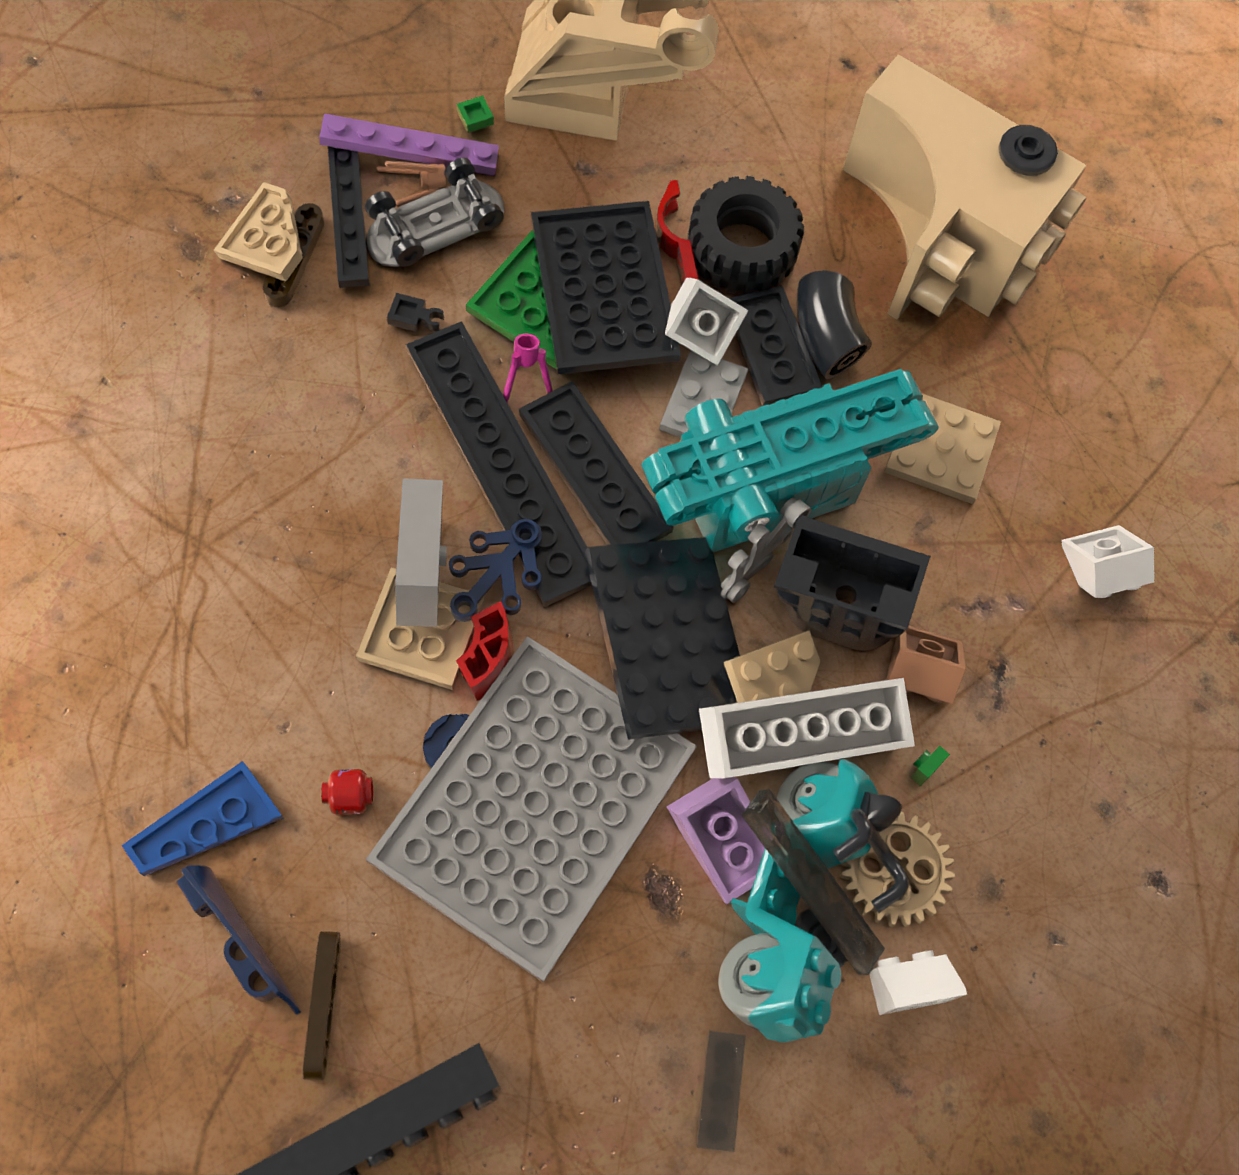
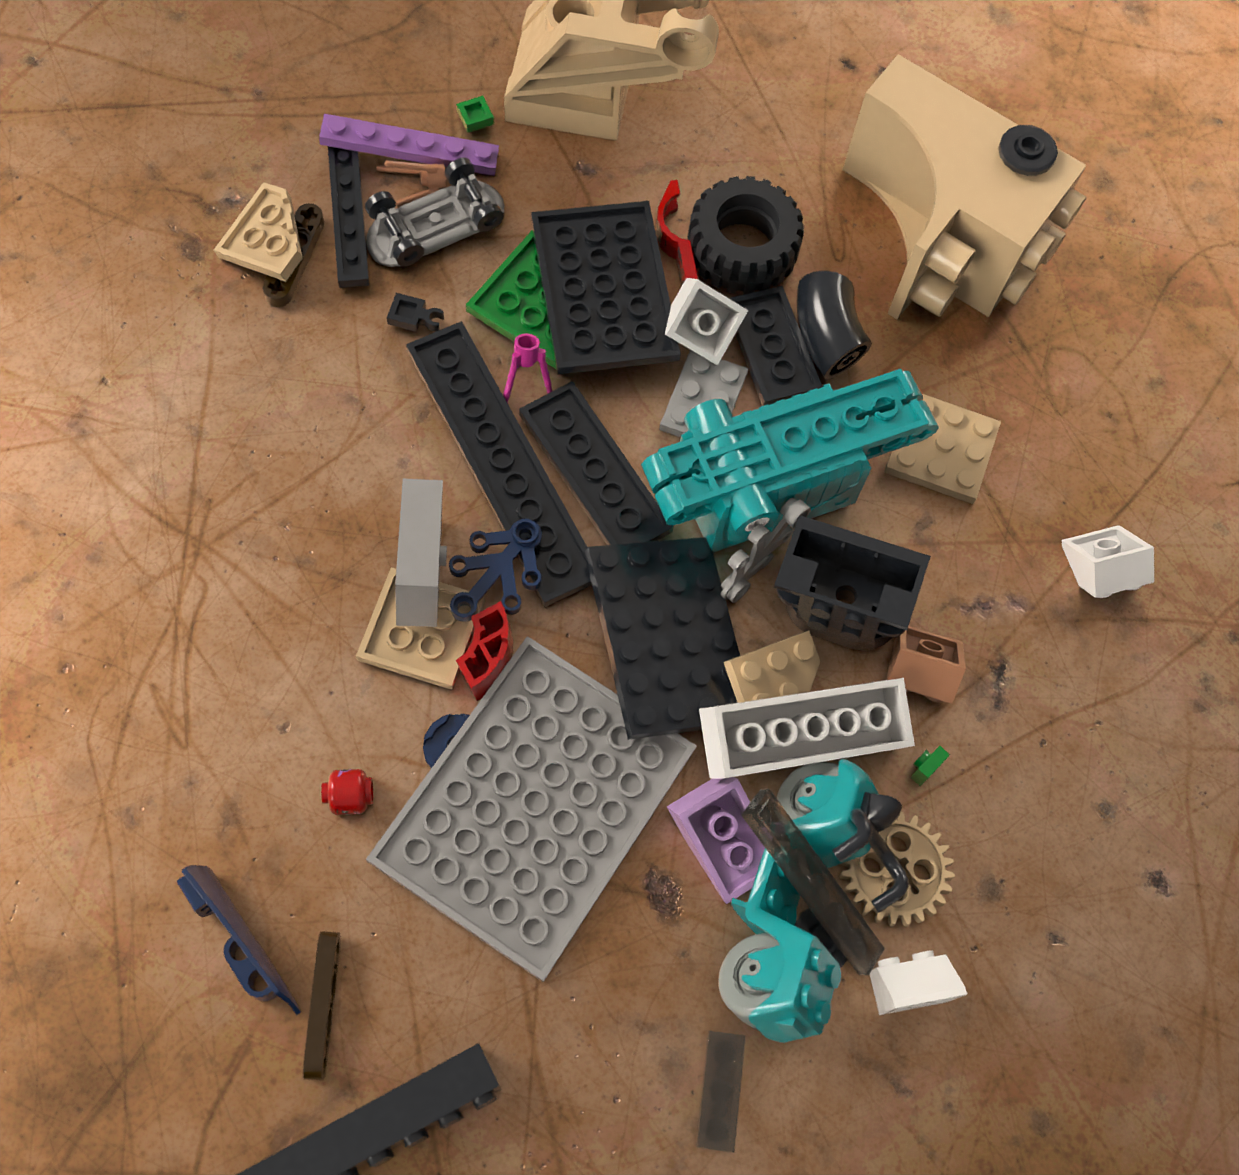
blue wing [121,761,284,876] -> none

